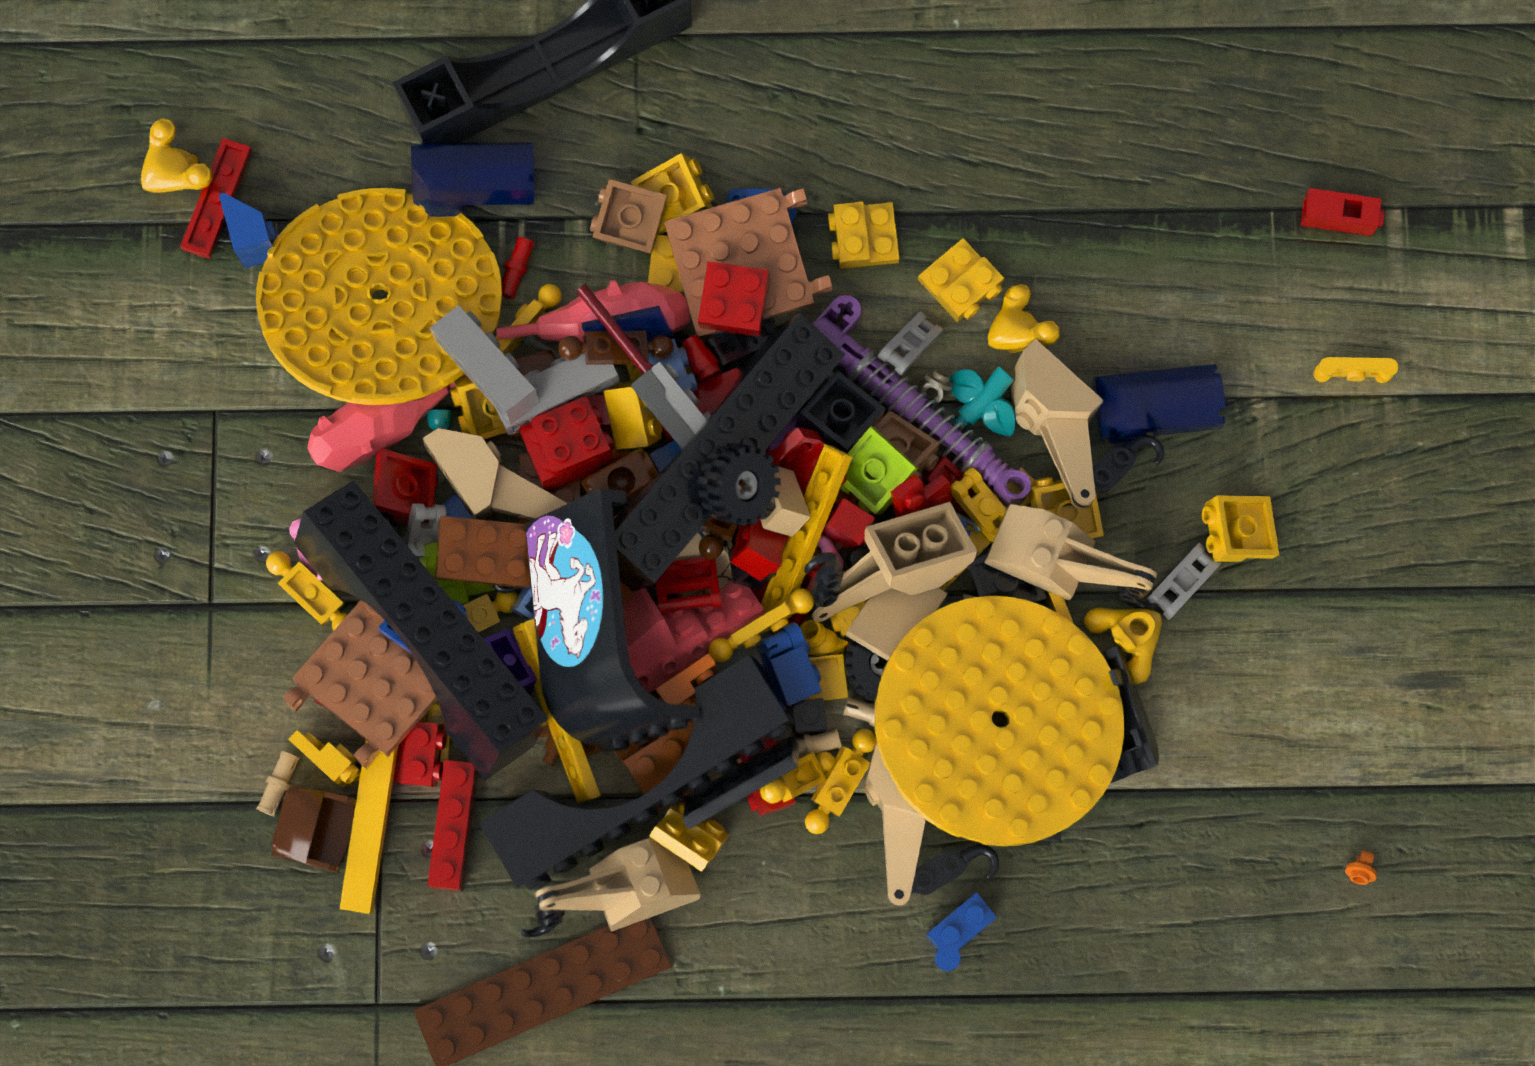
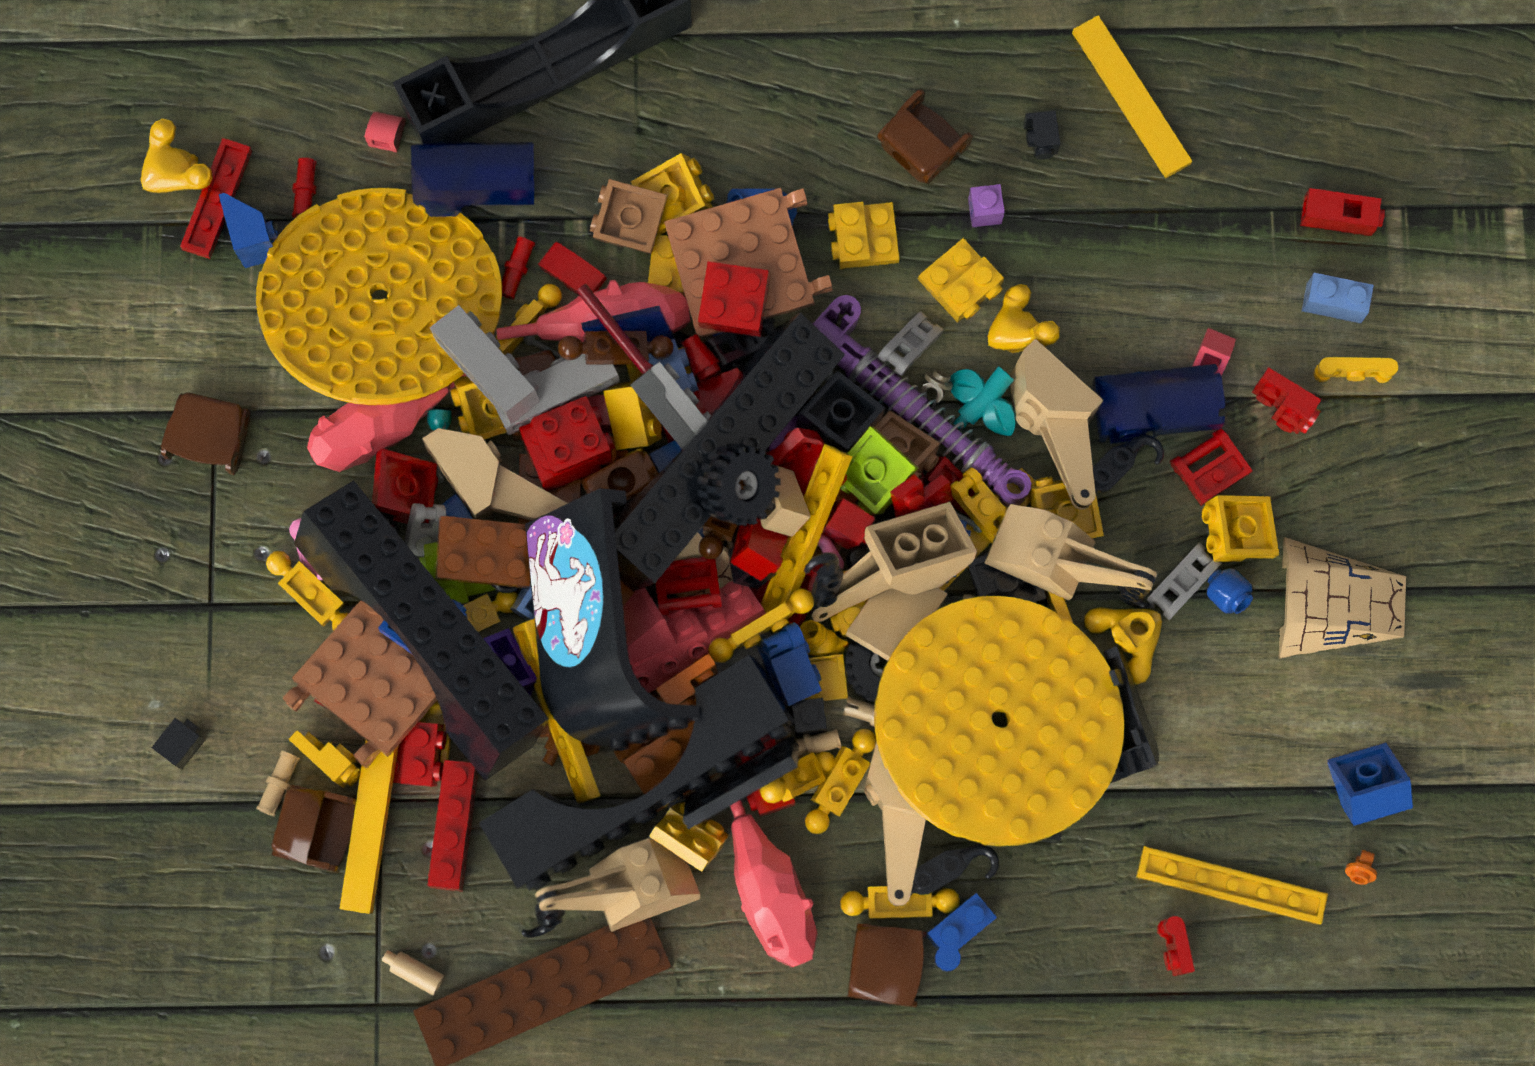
none -> black brick [151,718,205,769]
none -> reddish brown piece [161,392,251,475]
none -> red pin [292,157,317,218]
none -> coral brick [364,111,406,152]
none -> tan cylinder [382,950,445,996]
none -> red slope [538,242,607,295]
none -> coral piece [730,800,817,967]
none -> yellow plate [840,886,960,919]
none -> reddish brown piece [847,924,927,1008]
none -> reddish brown piece [877,89,973,184]
none -> medium lavender brick [968,184,1005,227]
none -> black brick [1023,110,1061,160]
none -> yellow tile [1072,15,1192,179]
none -> yellow tile [1136,846,1328,925]
none -> red plate [1157,916,1195,976]
none -> red plate [1170,428,1253,506]
none -> coral brick [1191,328,1236,381]
none -> blue head [1207,568,1253,614]
none -> red plate [1252,367,1321,434]
none -> tan wedge [1279,537,1406,659]
none -> medium blue brick [1302,273,1374,323]
none -> blue slope [1327,743,1413,826]

